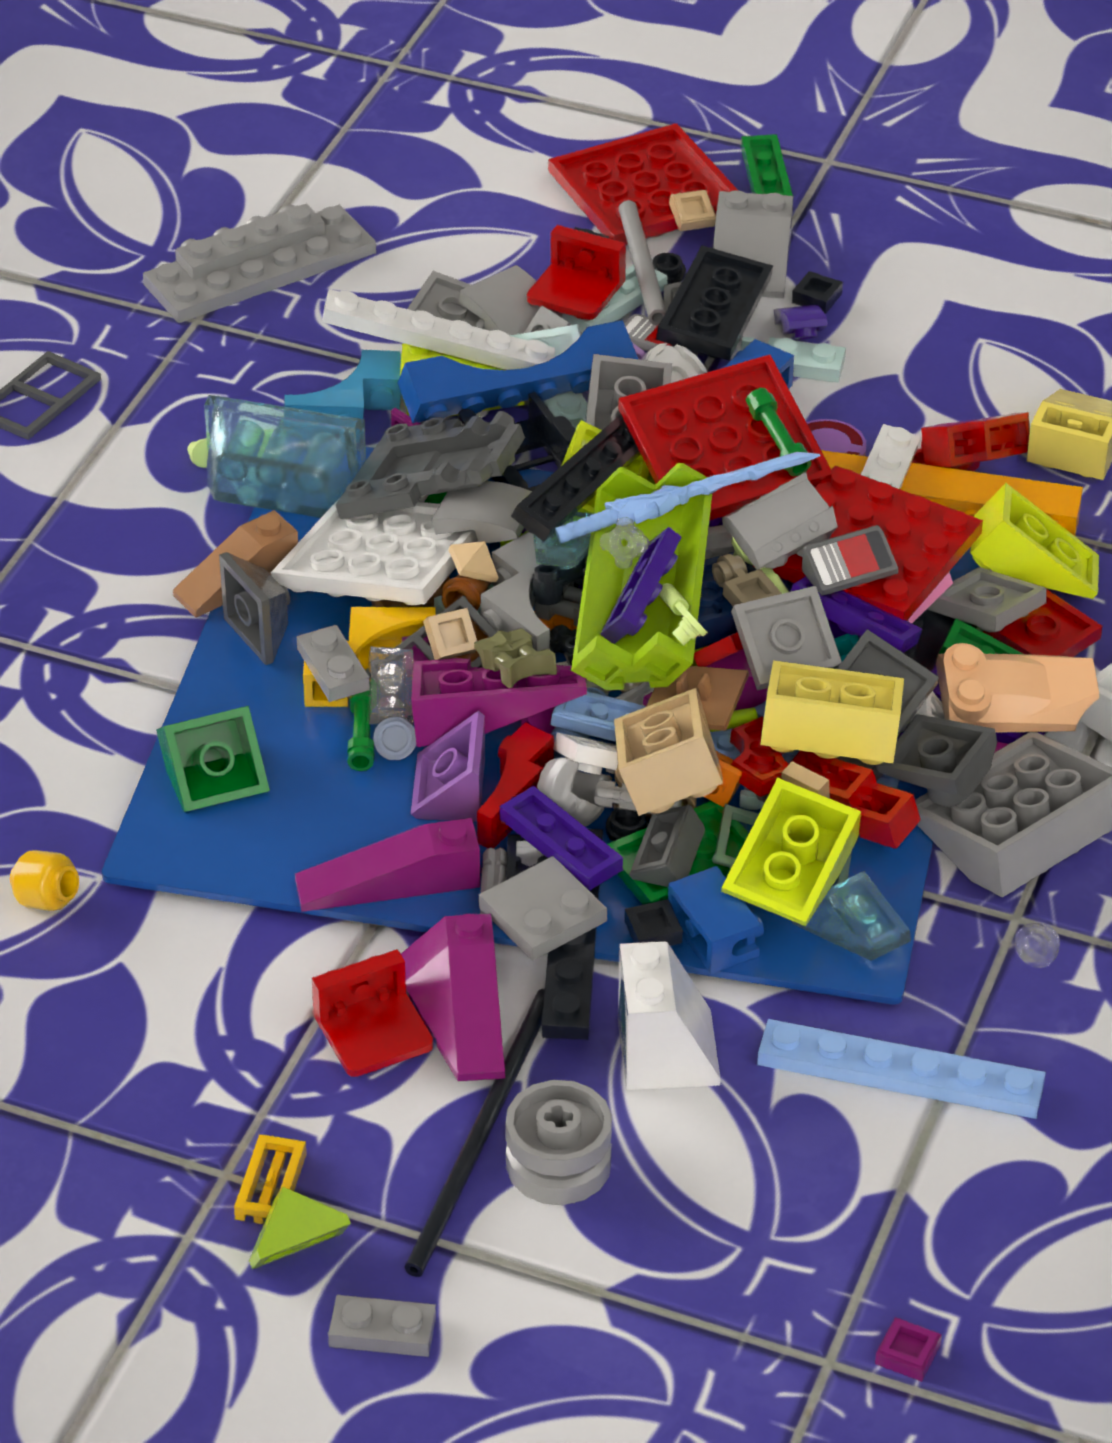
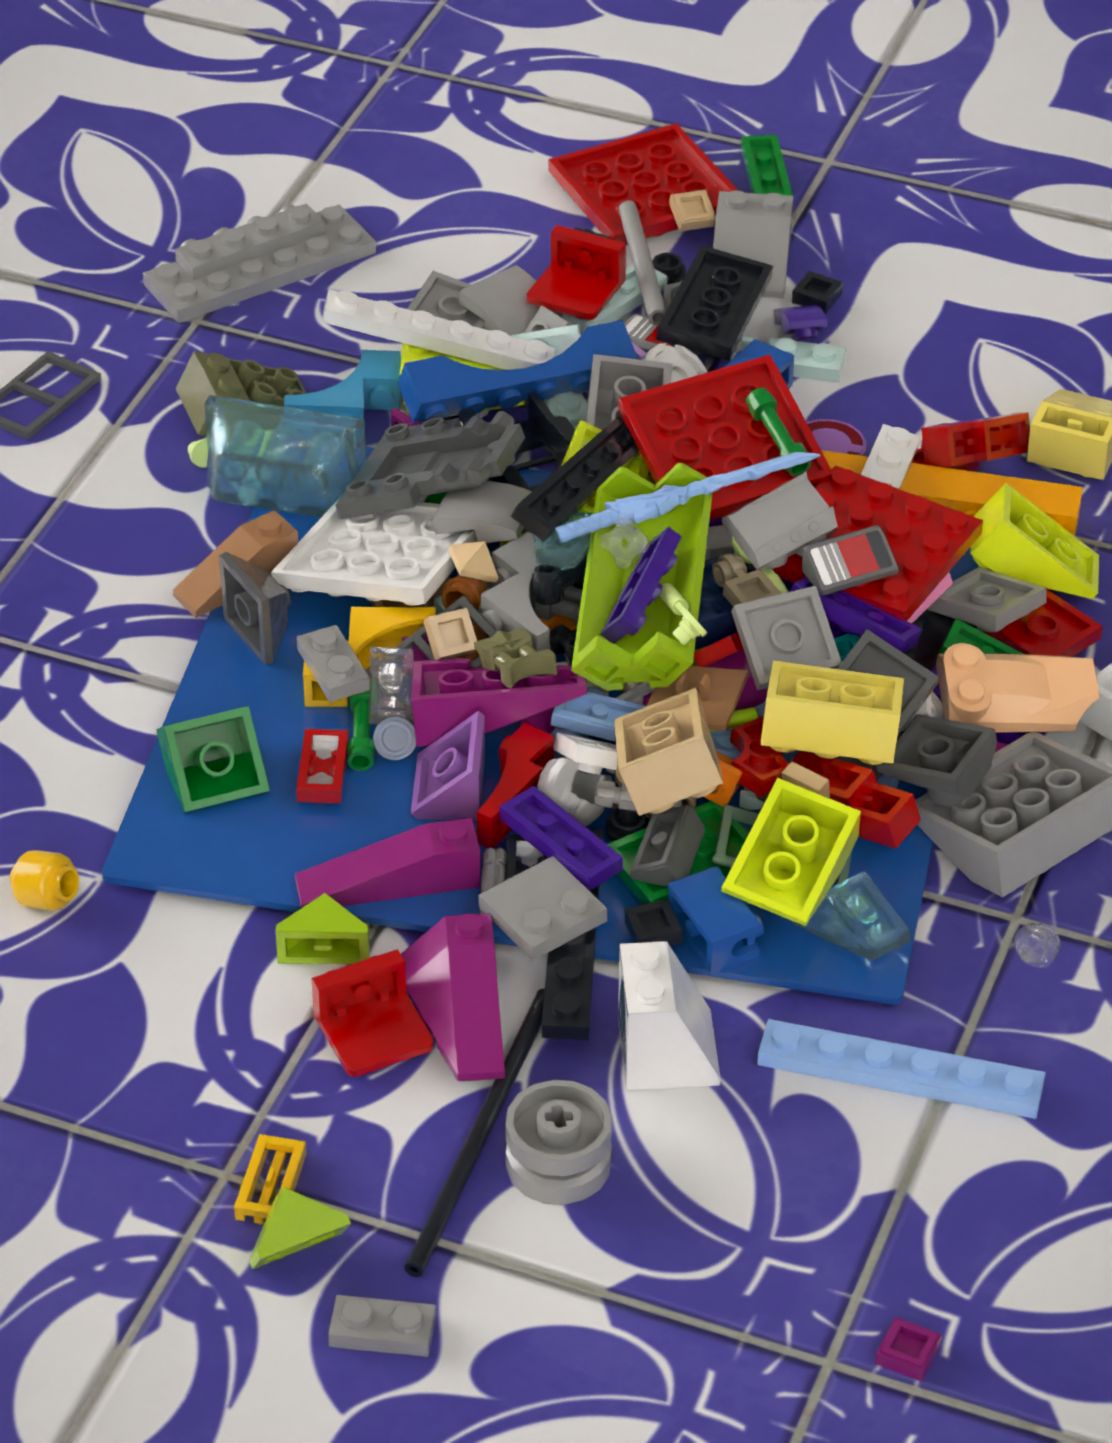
none -> olive slope [176,351,307,440]
none -> lime slope [276,893,370,964]
none -> red piece [296,729,349,803]

